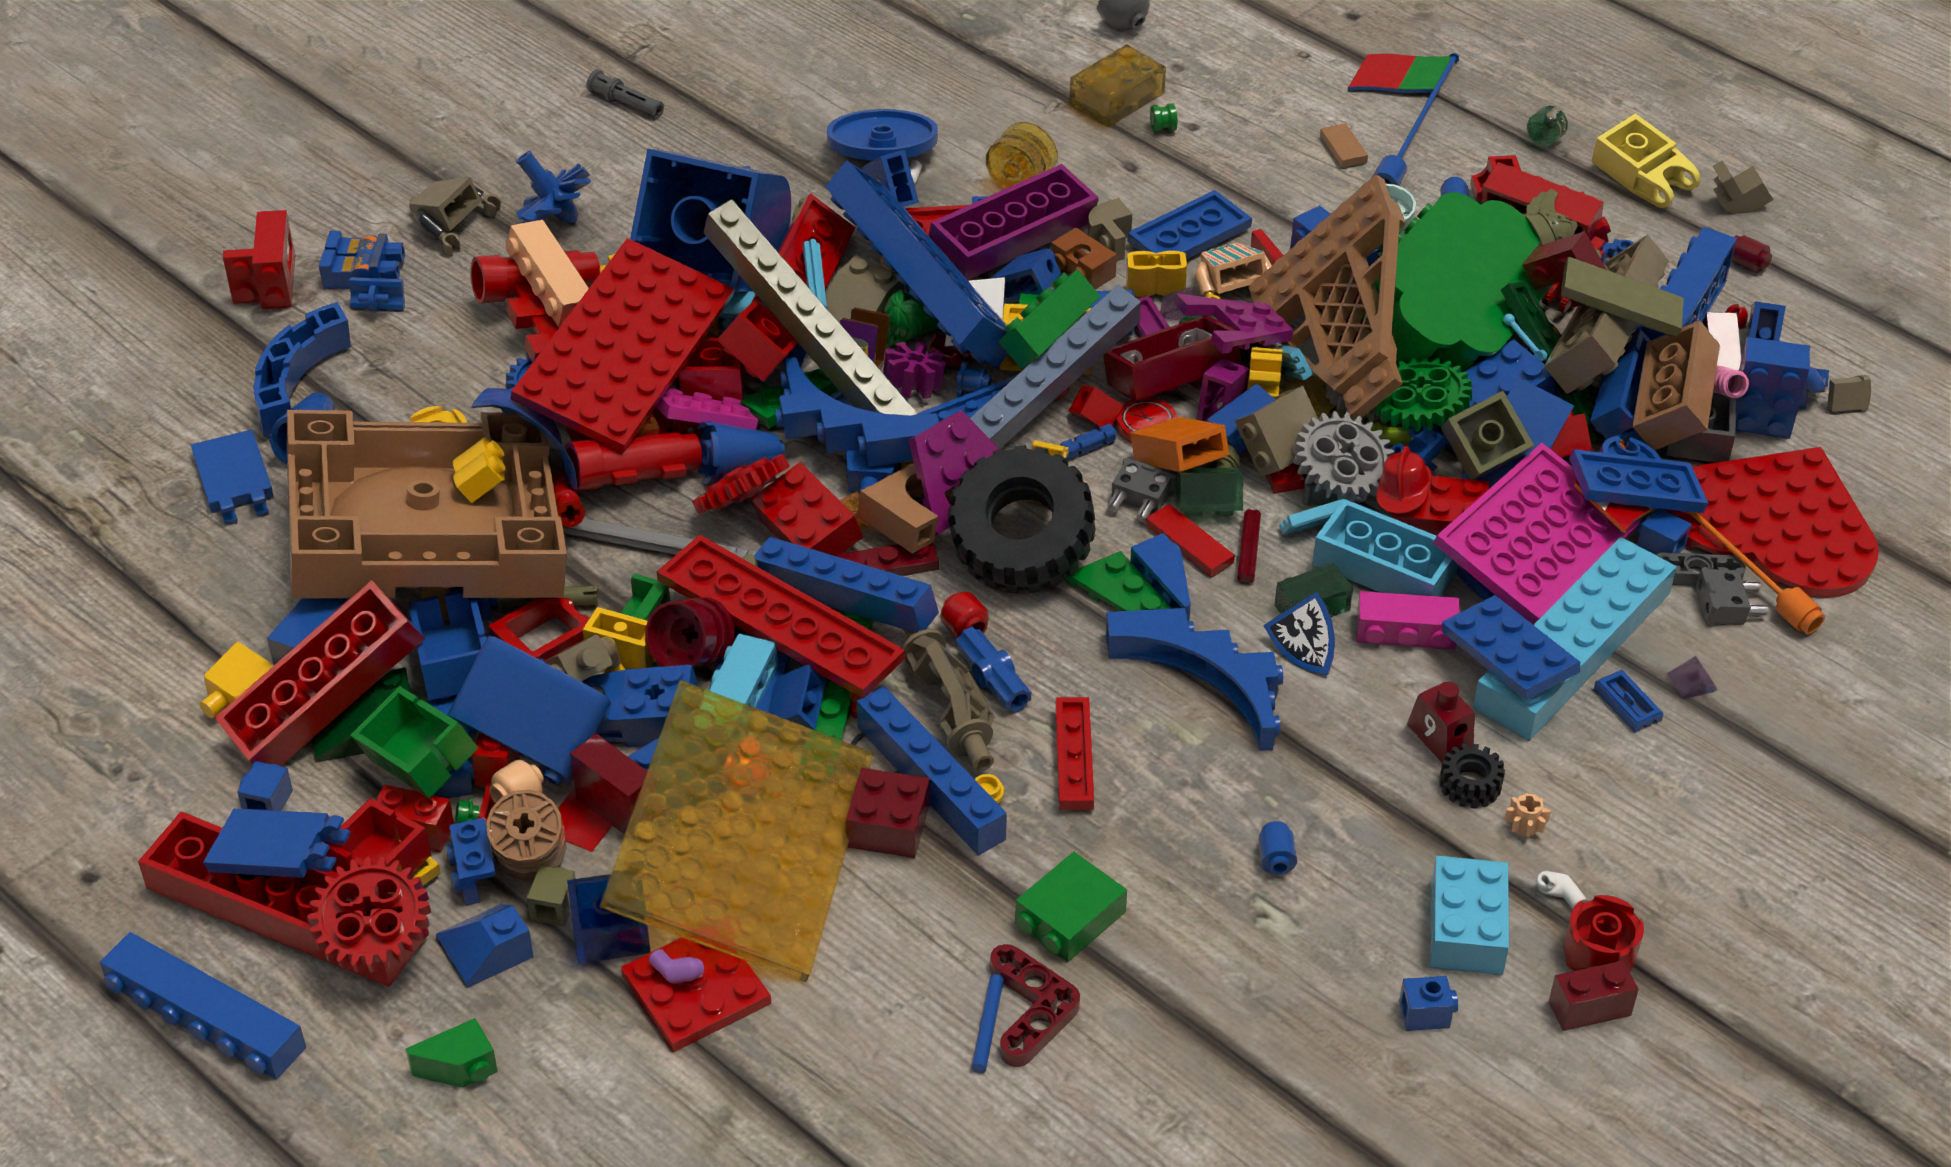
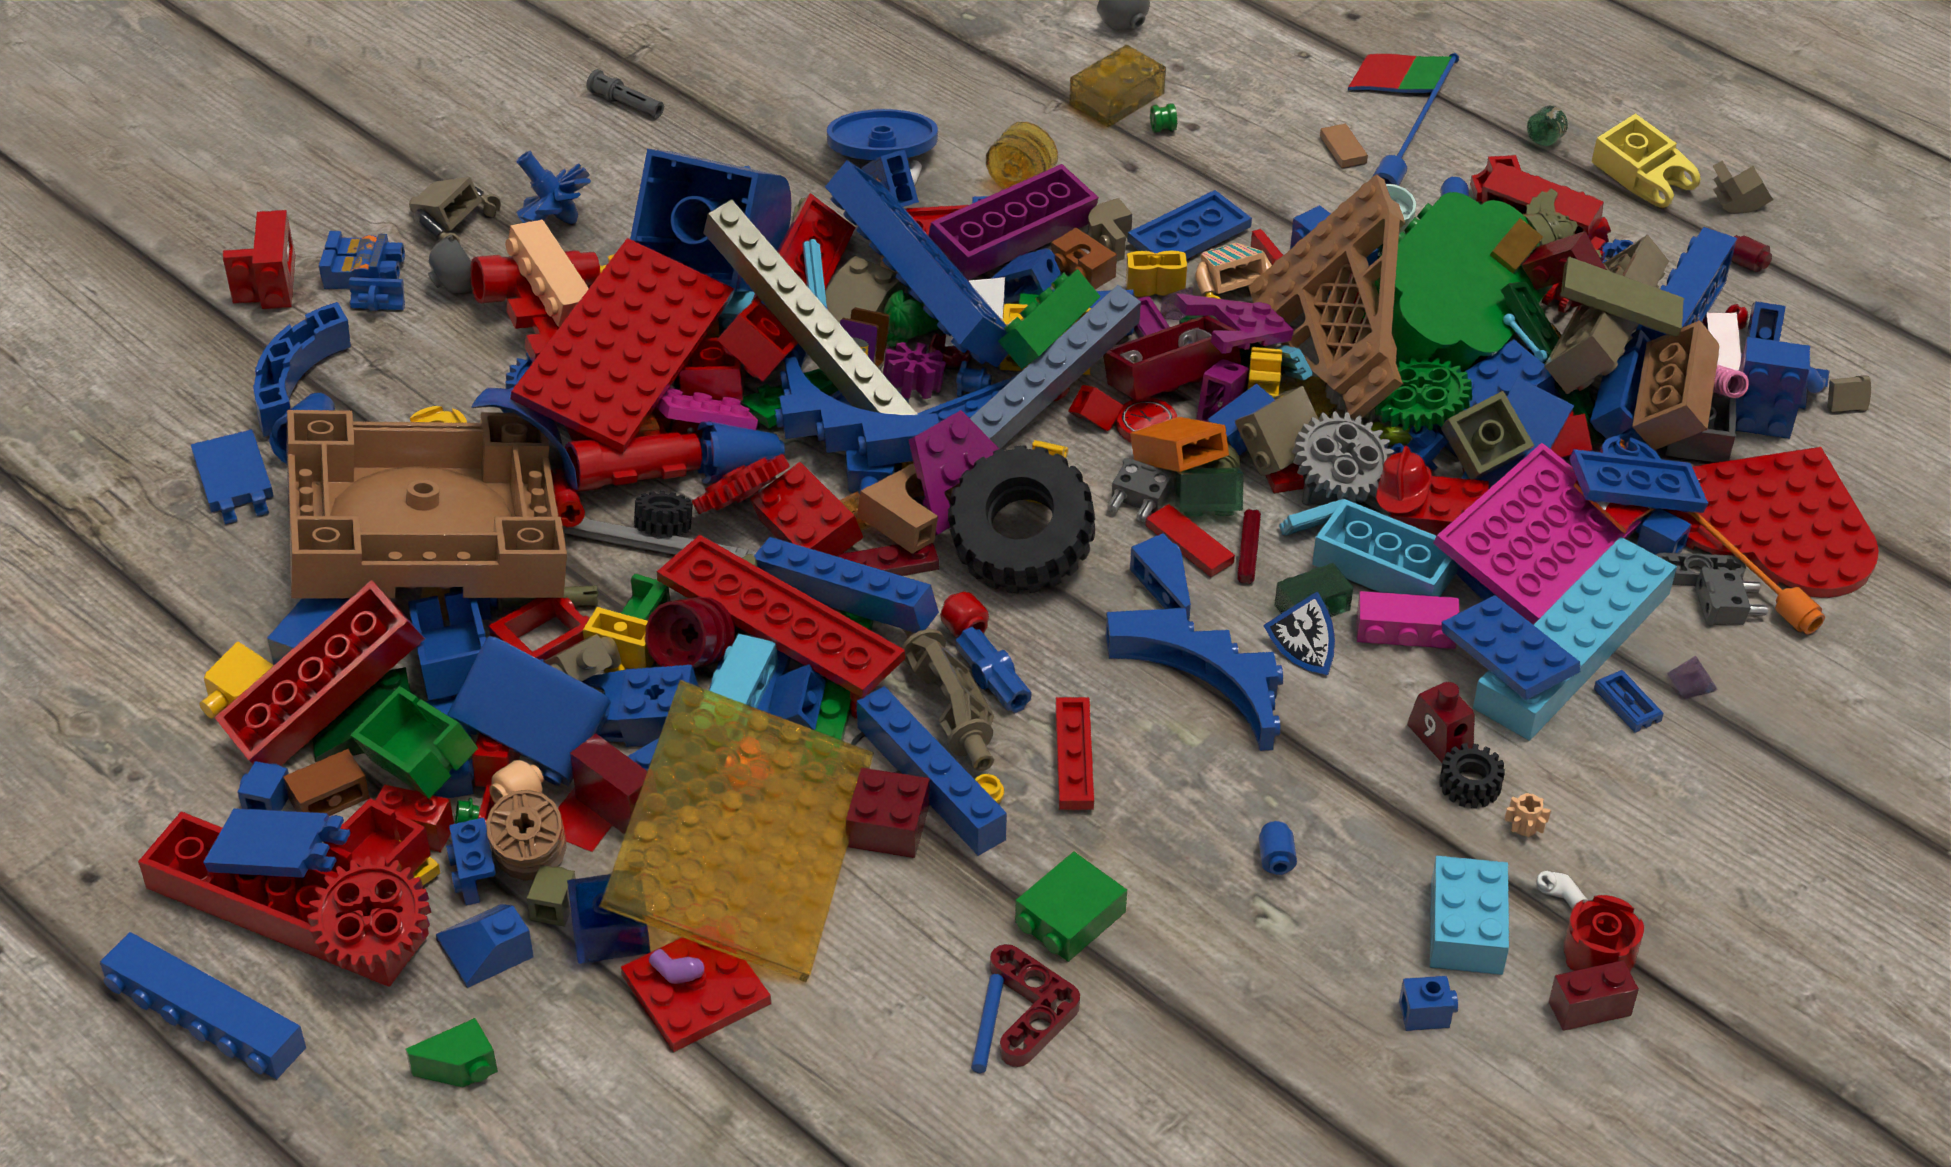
yellow brick [453,437,505,503] -> none
blue axle [1060,424,1117,460] -> none
green wing [1066,551,1172,612] -> none
none -> dark orange brick [283,749,370,816]
none -> dark grey cylinder [428,234,472,294]
none -> black tyre [634,491,693,537]
none -> pearl gold slope [1490,218,1543,273]

